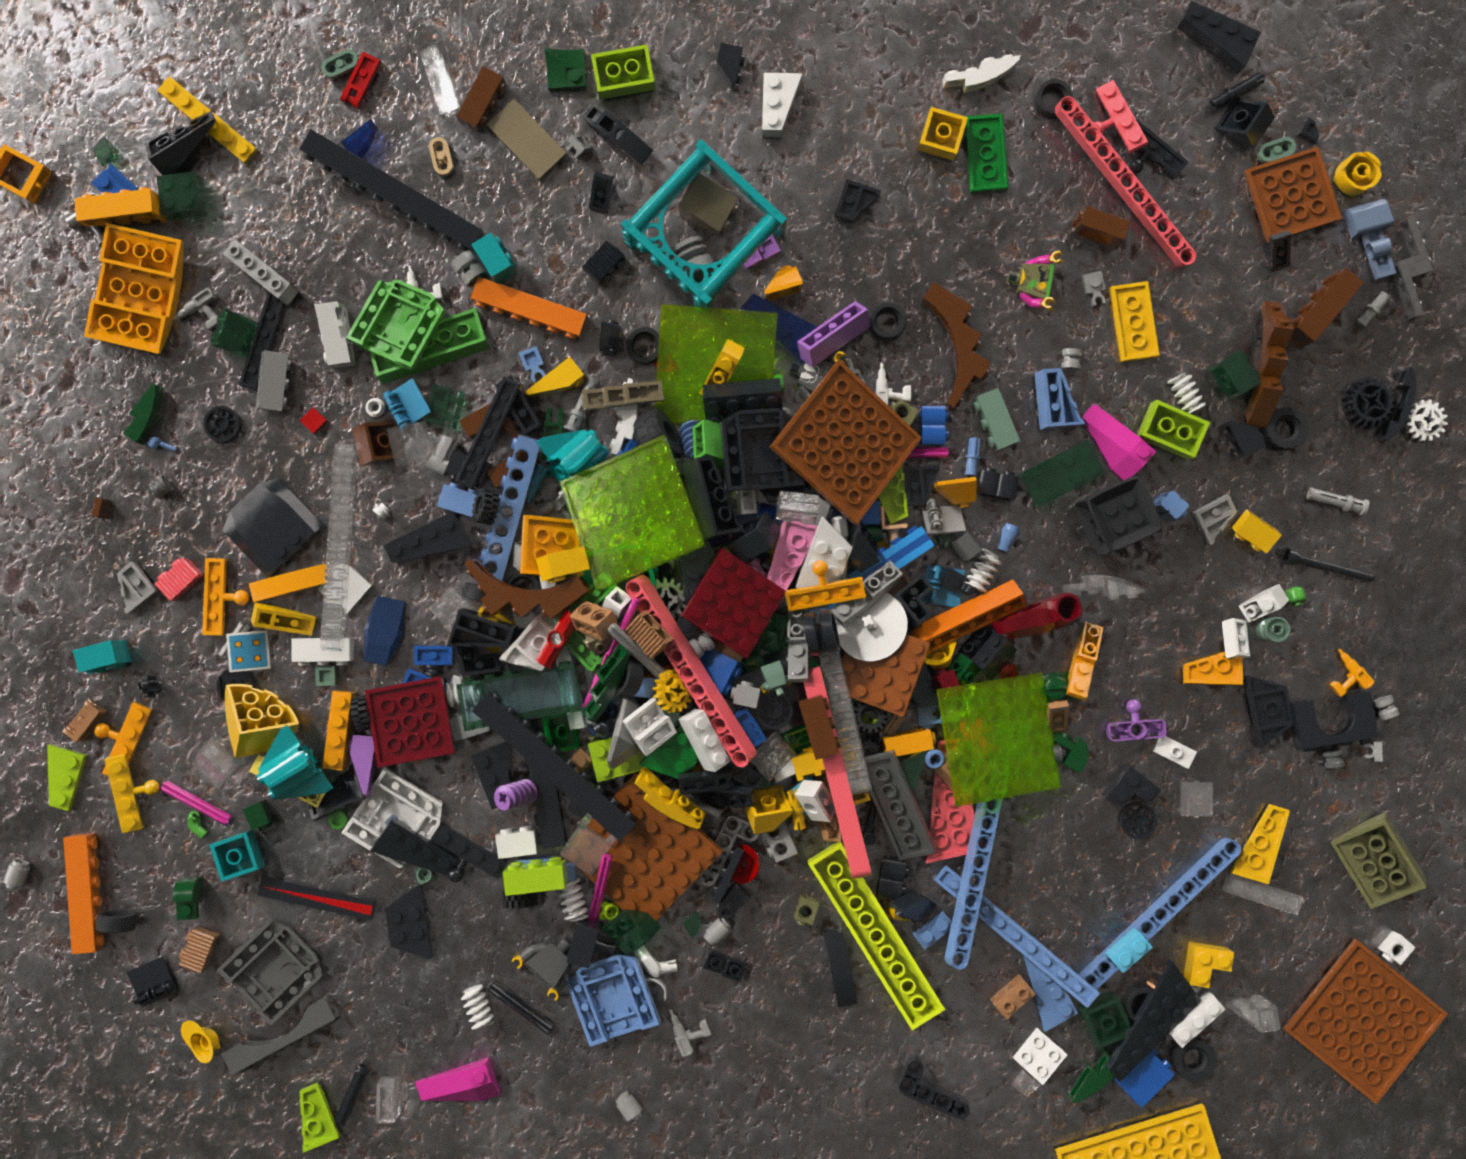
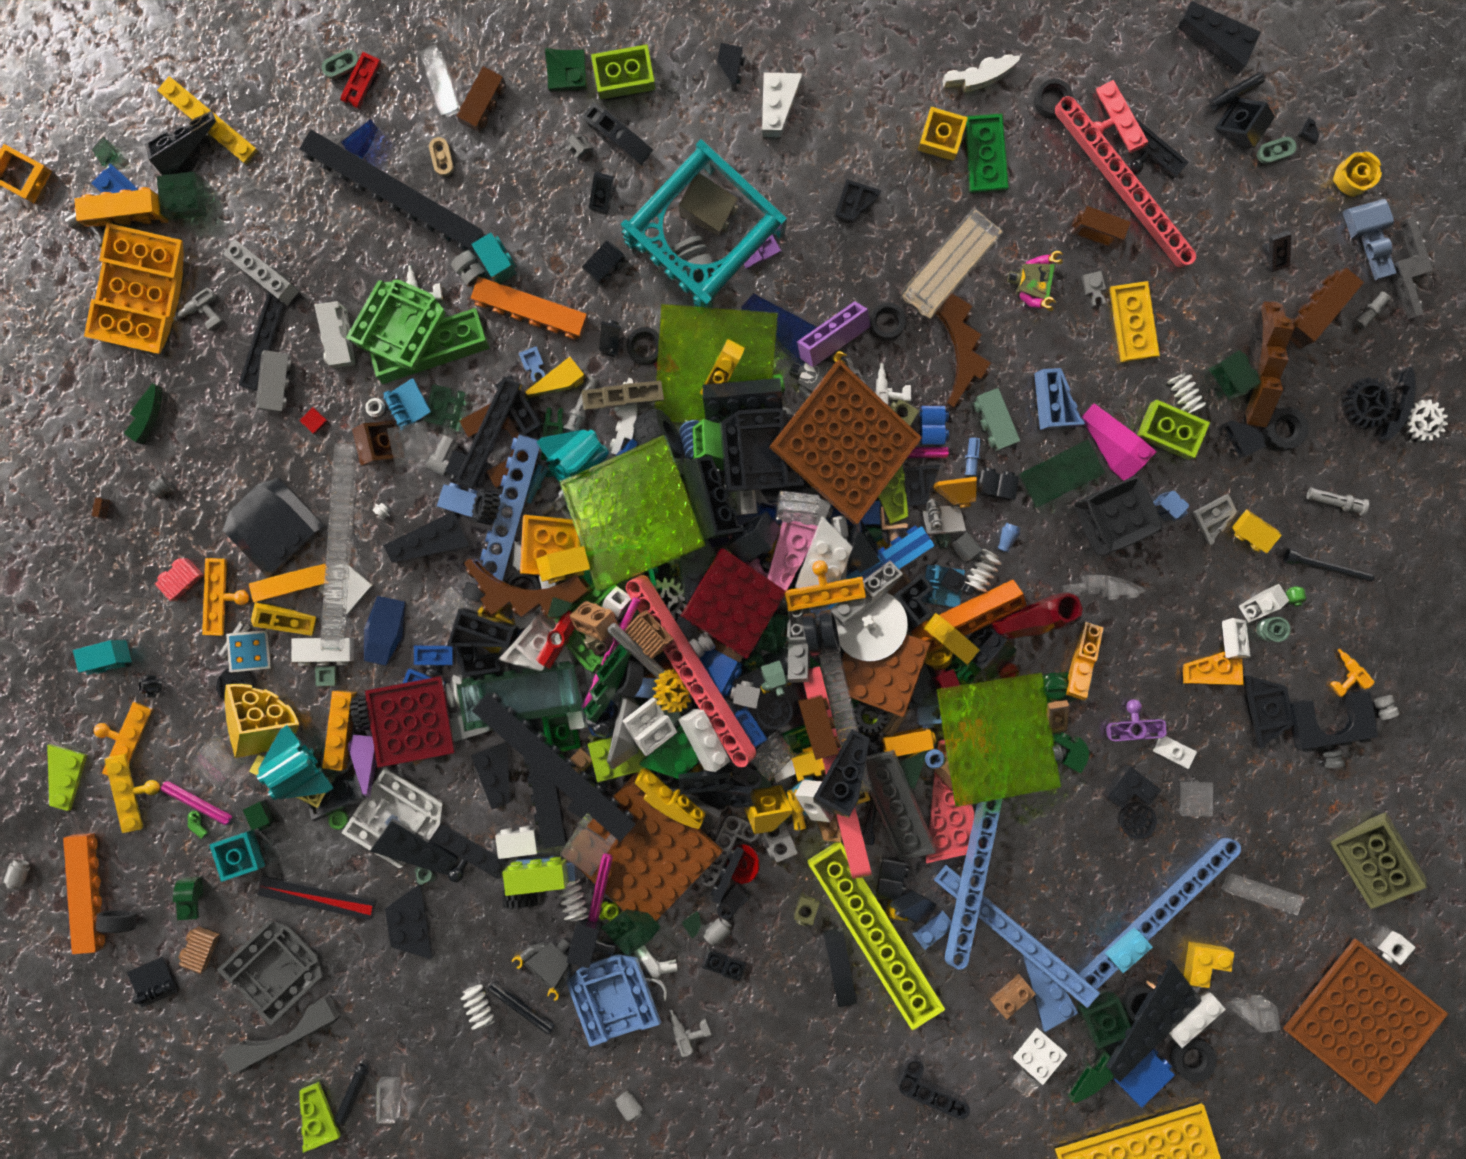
medium nougat hinge [63,698,107,743] -> none
light grey wing [117,561,158,614] -> none
medium blue hand [147,437,177,452] -> none
yellow piece [181,1021,220,1063] -> none
black wheel [203,406,241,442] -> none
clear green slope [211,308,257,359] -> none
dark pink wedge [415,1057,501,1101] -> none
dark tan tile [487,99,567,180] -> none
medium lavender piece [494,779,538,810] -> none
light orange slope [764,265,803,302] -> none
light grey wheel [1061,348,1082,371] -> none
yellow wing [1230,804,1290,885] -> none
dark orange plate [1244,147,1342,243] -> none
light grey tile [1364,740,1386,762] -> none
none -> clear green tile [548,597,573,617]
none -> black wedge [813,729,870,818]
none -> clear brick [900,208,1003,319]
none -> yellow slope [923,613,979,665]

